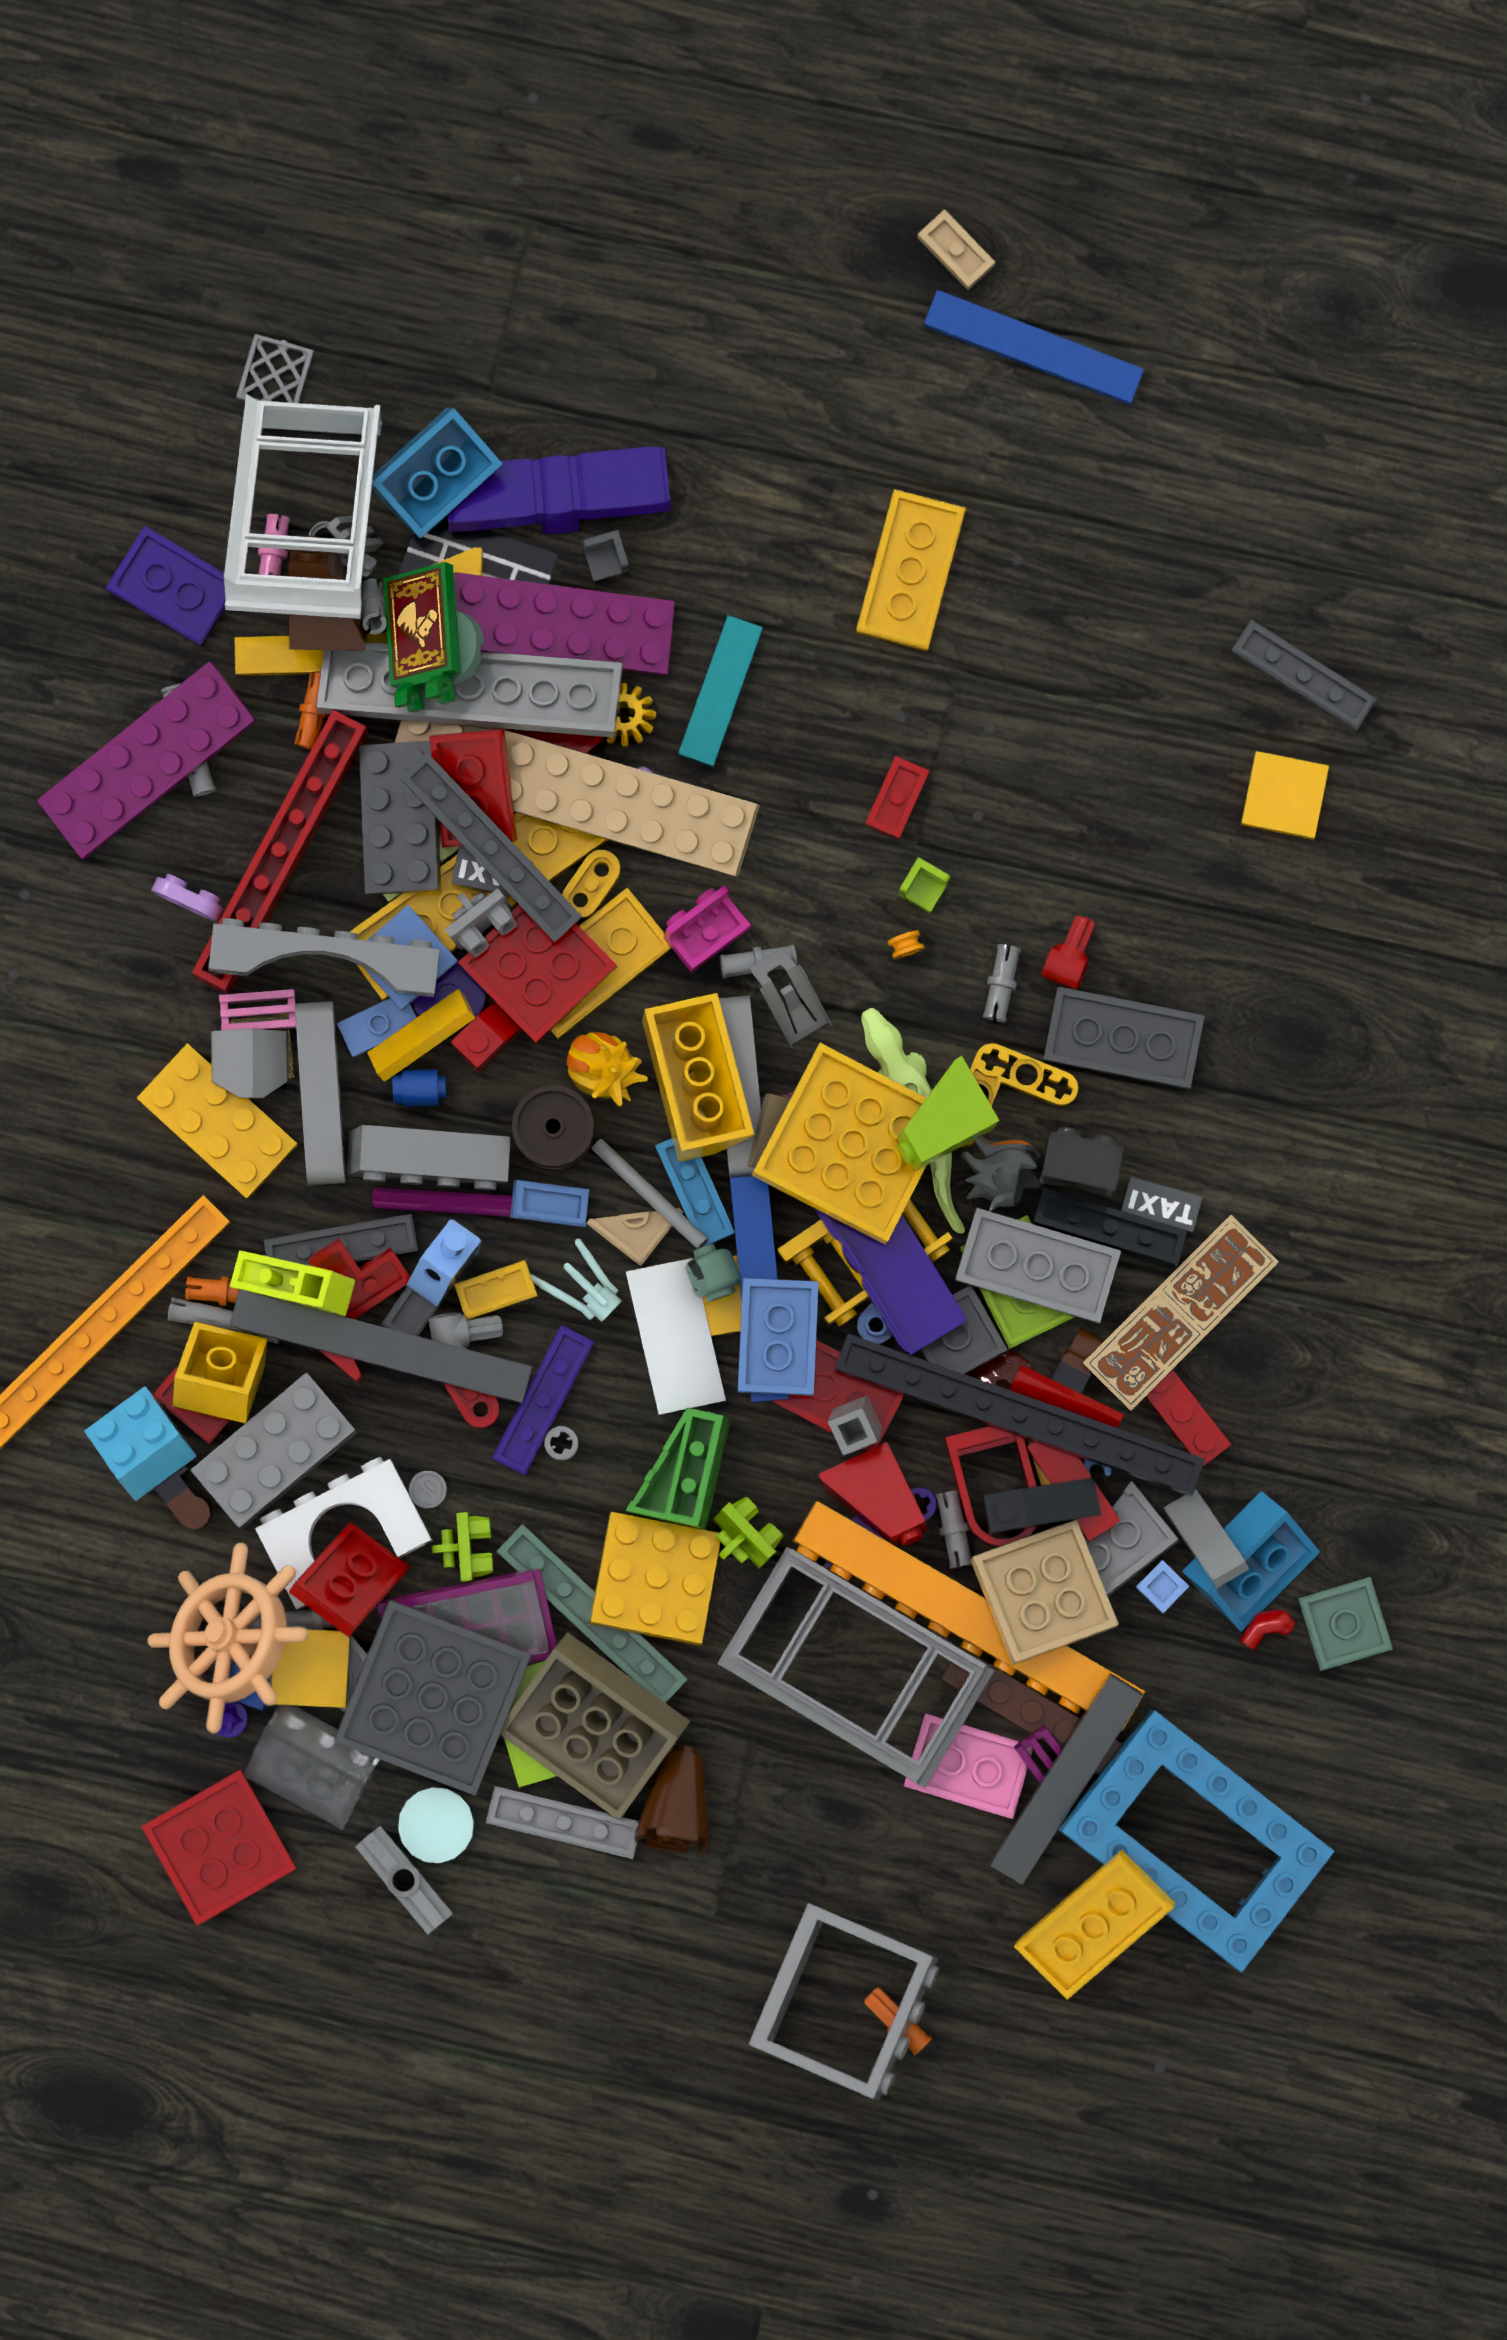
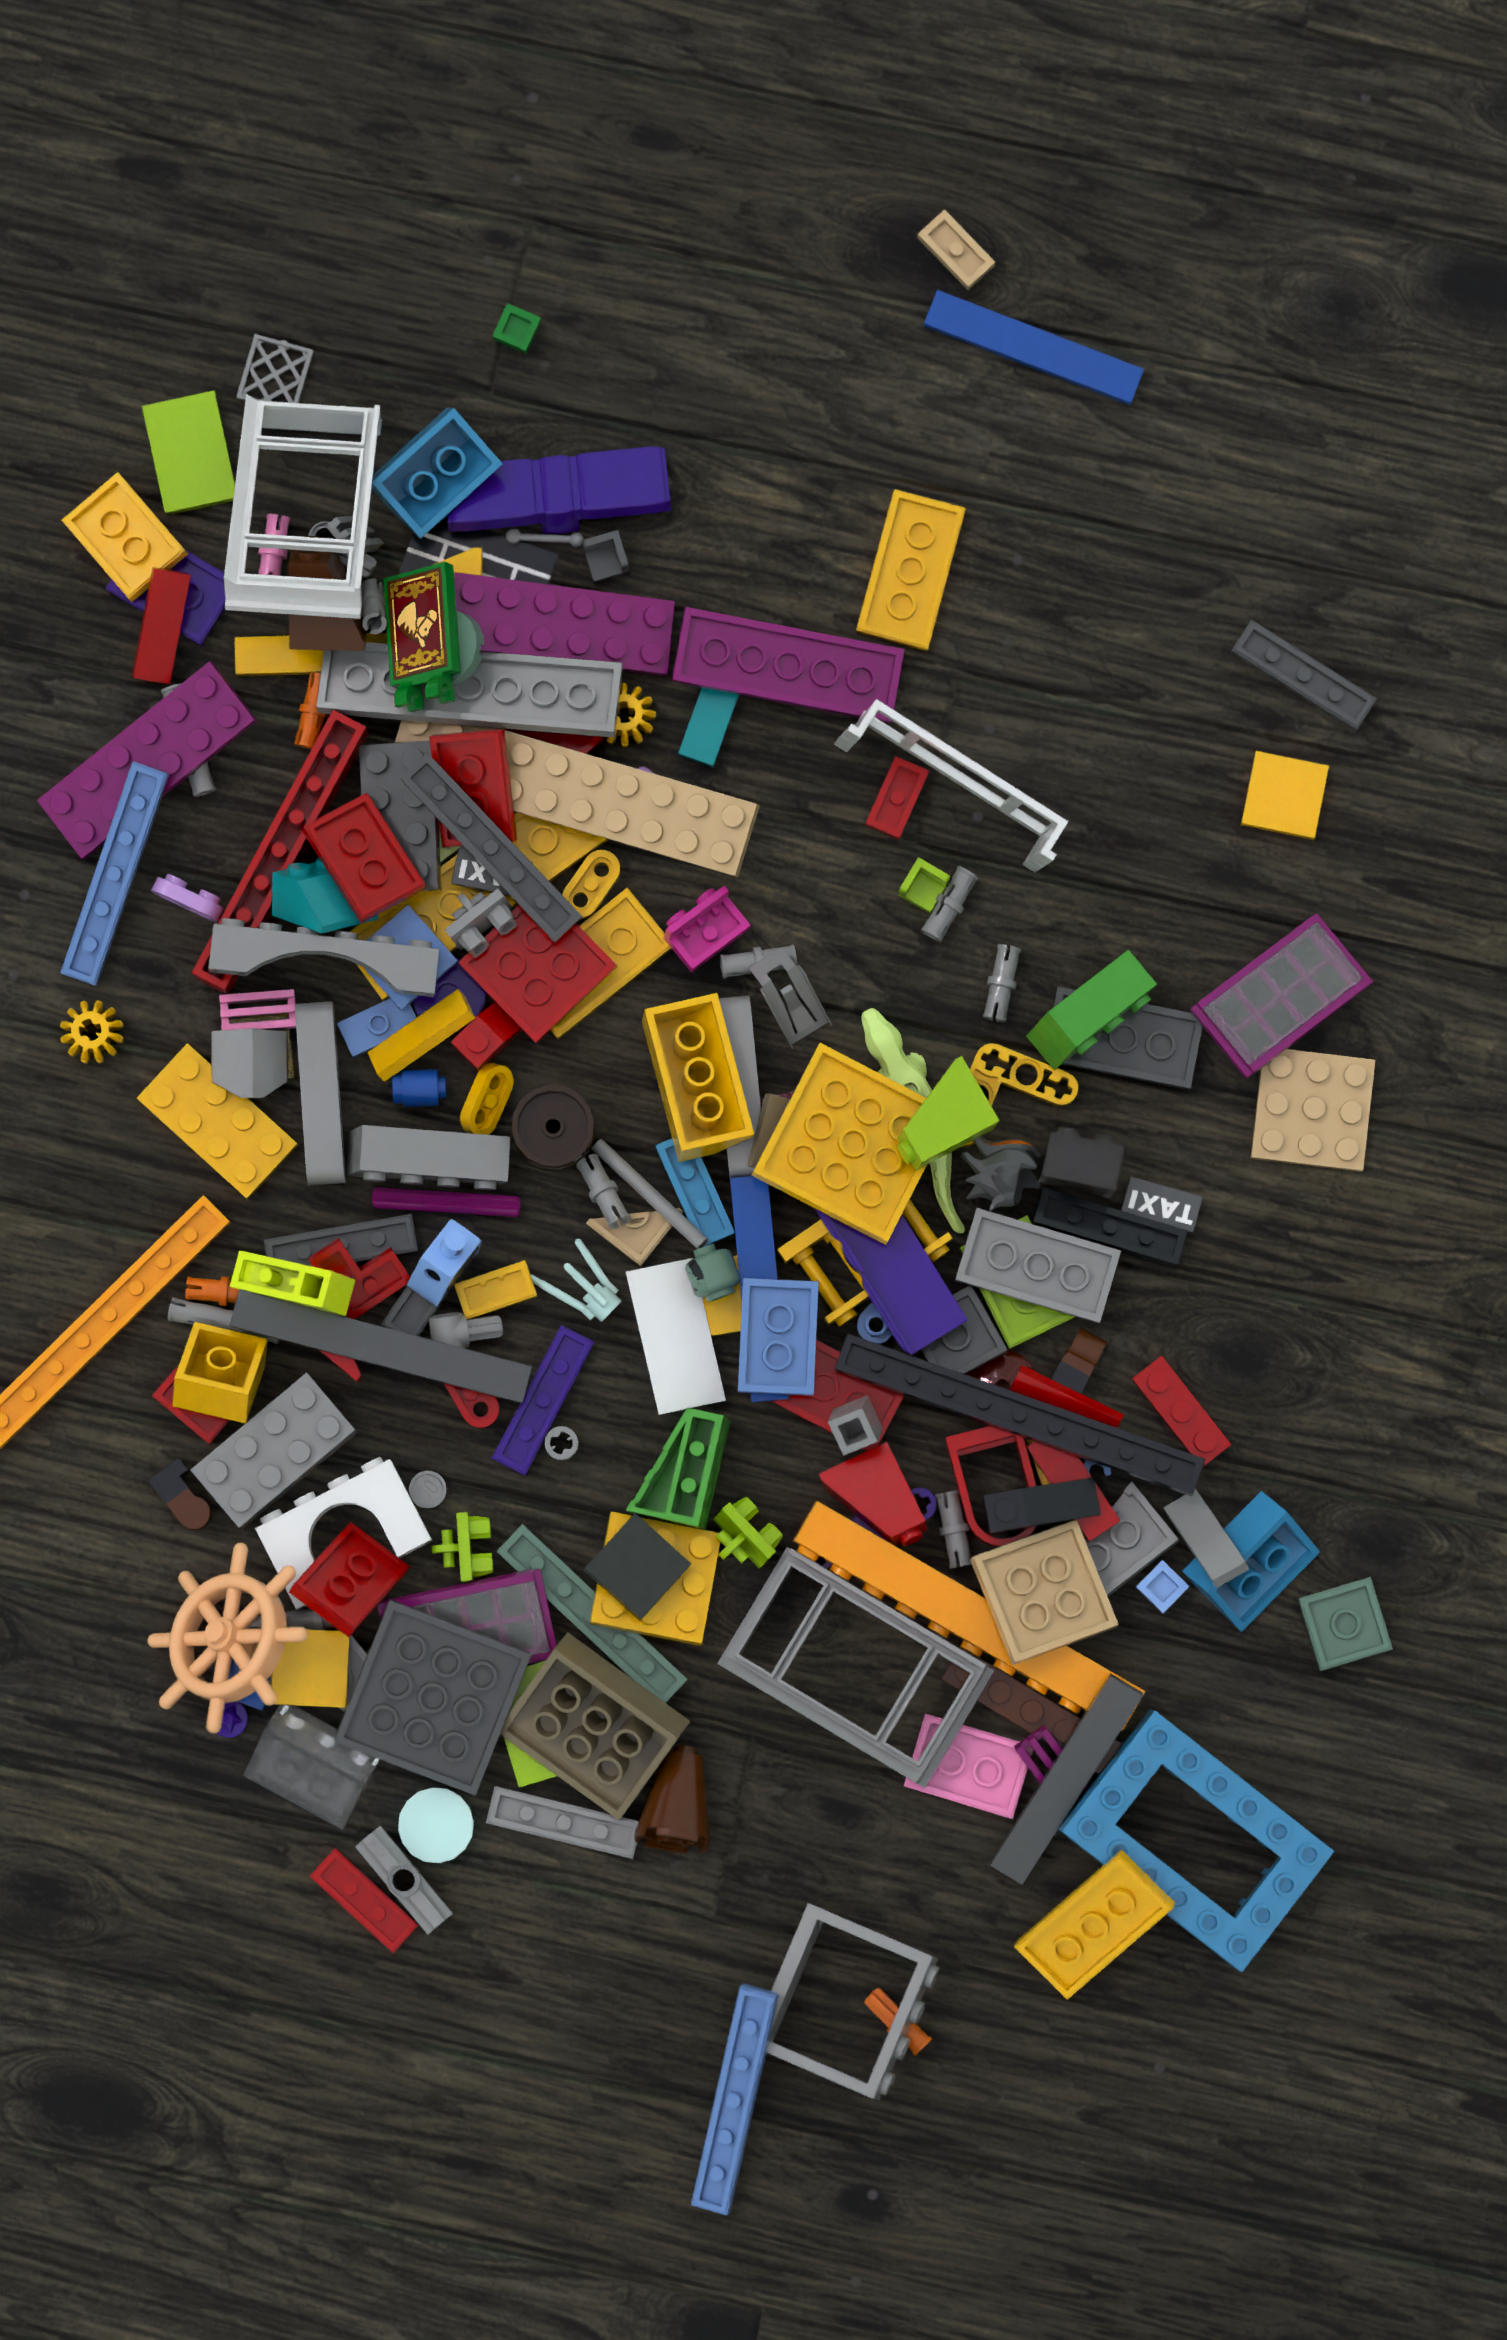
medium azure brick [84,1386,197,1501] -> none
red plate [141,1770,297,1926] -> none
medium blue tile [510,1180,589,1227] -> none
yellow hair [567,1032,648,1106] -> none
light orange bush [887,930,925,959] -> none
red axle [1042,916,1095,990] -> none
sticker [1083,1215,1279,1411] -> none
red arm [1239,1609,1295,1651] -> none
none -> medium blue tile [60,761,170,986]
none -> yellow gear [60,1000,124,1064]
none -> yellow tile [62,472,188,602]
none -> red tile [132,567,191,684]
none -> lime tile [142,391,235,515]
none -> teal slope [272,857,378,933]
none -> red tile [302,793,426,923]
none -> red tile [310,1848,419,1953]
none -> yellow plate [460,1063,514,1135]
none -> green plate [492,303,541,354]
none -> light grey hinge [506,528,584,547]
none -> light grey pin [576,1154,631,1230]
none -> pearl dark grey tile [584,1513,691,1621]
none -> magenta plate [671,607,904,724]
none -> medium blue tile [691,1984,779,2215]
none -> white piece [834,699,1068,872]
none -> light grey pin [921,866,978,942]
none -> bright green wedge [1026,949,1157,1071]
none -> clear piece [1190,913,1373,1079]
none -> tan plate [1250,1046,1375,1172]

